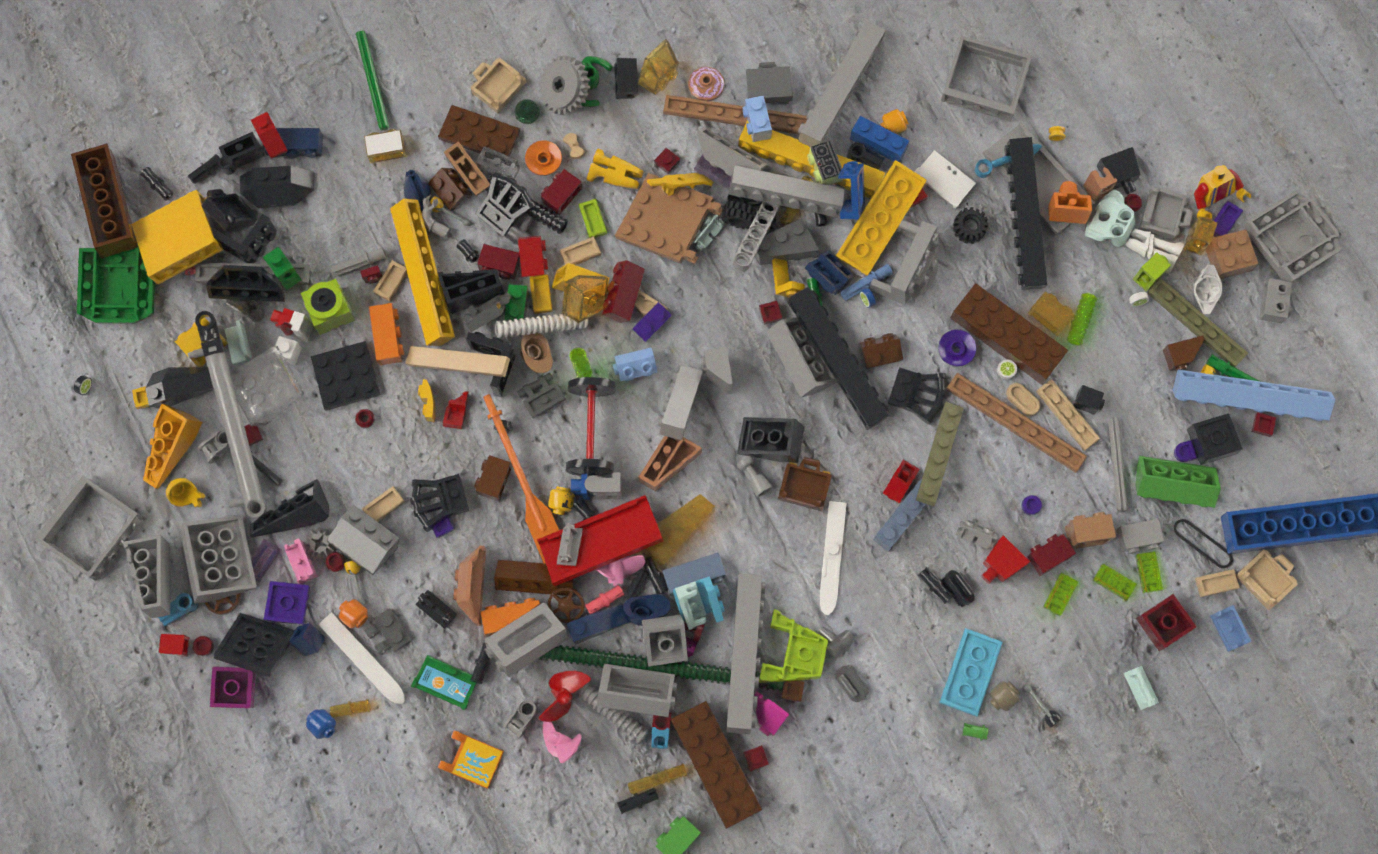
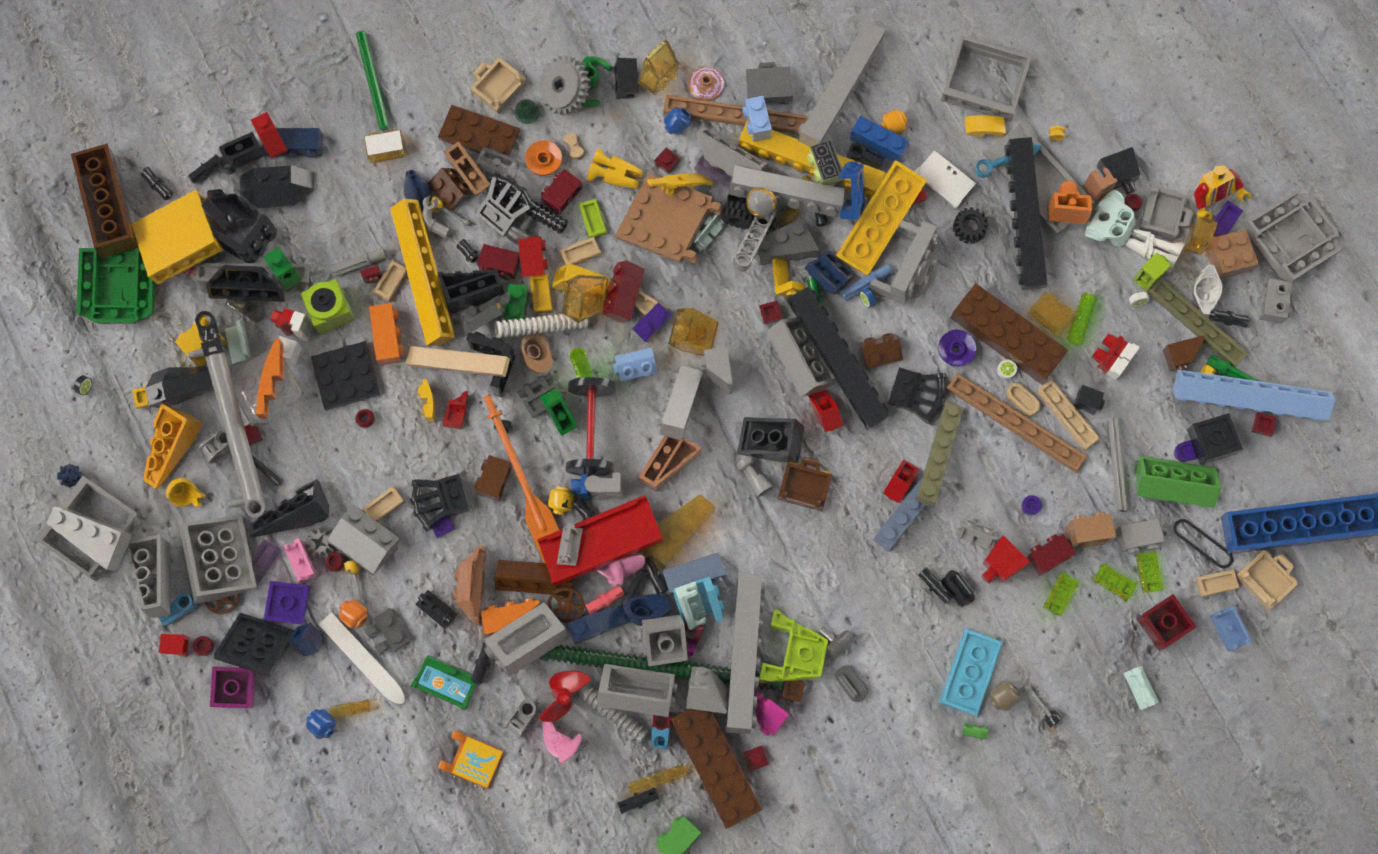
white piece [819,501,846,615] -> none
none -> light grey wedge [47,506,132,571]
none -> dark blue gear [57,463,82,488]
none -> orange slope [256,338,284,419]
none -> green brick [539,388,578,436]
none -> blue head [664,107,691,135]
none -> clear yellow slope [668,308,719,356]
none -> light grey slope [686,667,729,714]
none -> light grey hair [746,186,777,217]
none -> red slope [808,390,843,432]
none -> yellow slope [964,115,1006,137]
none -> red hips [1092,333,1140,380]
none -> black pin [1209,309,1249,328]

